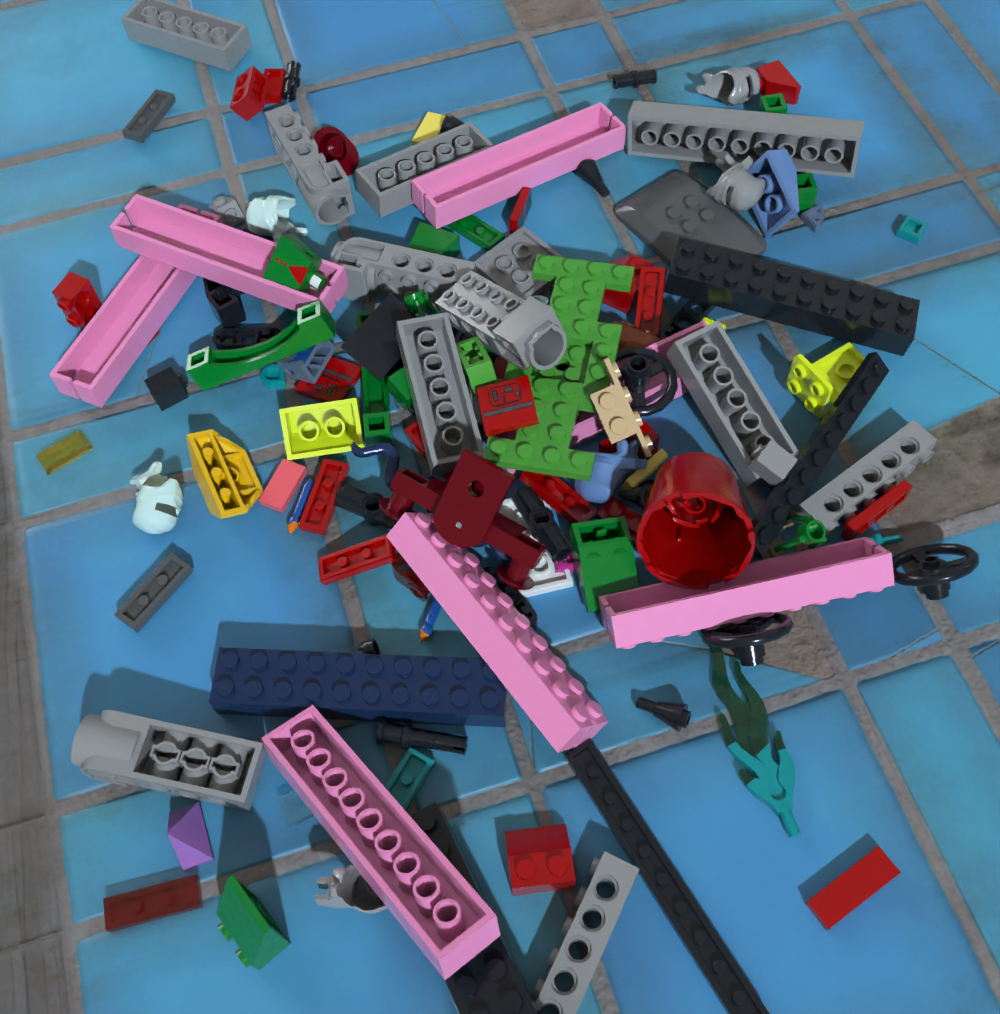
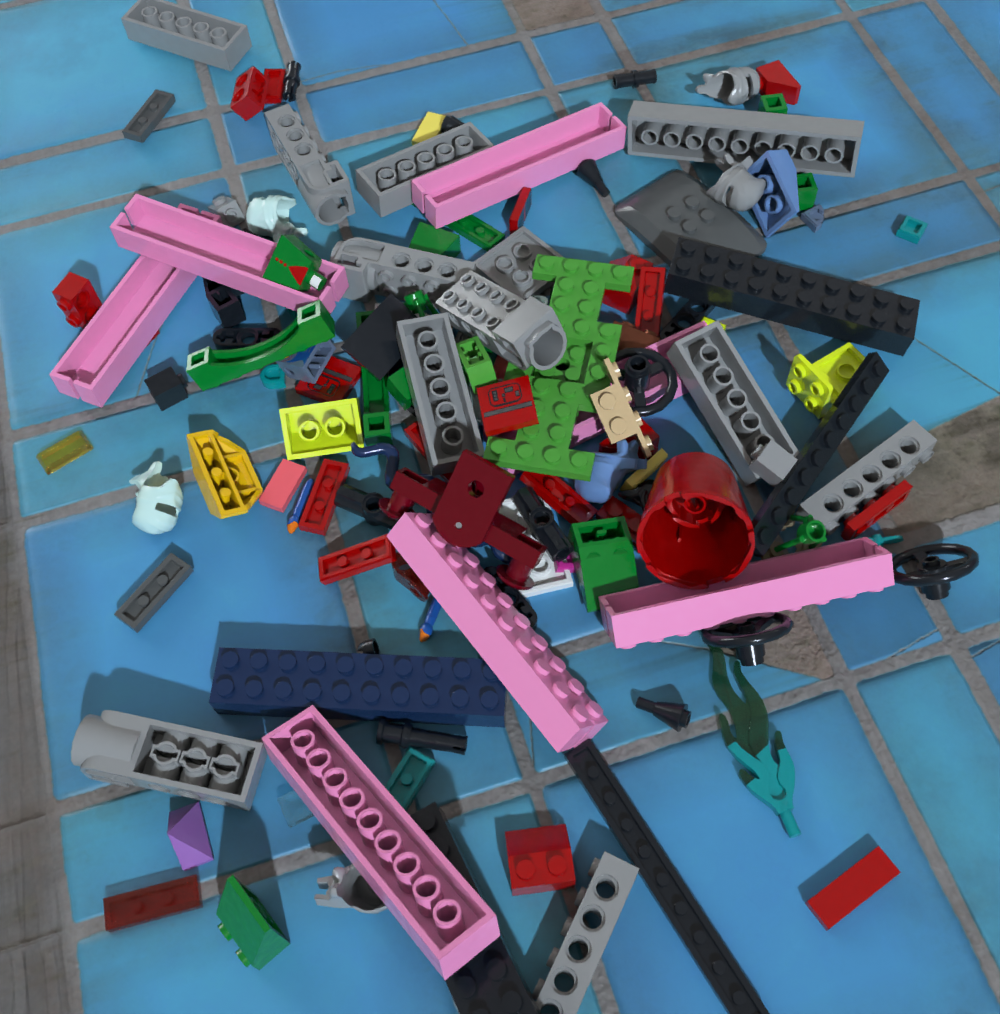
dark red piece [314,126,359,176] -> none

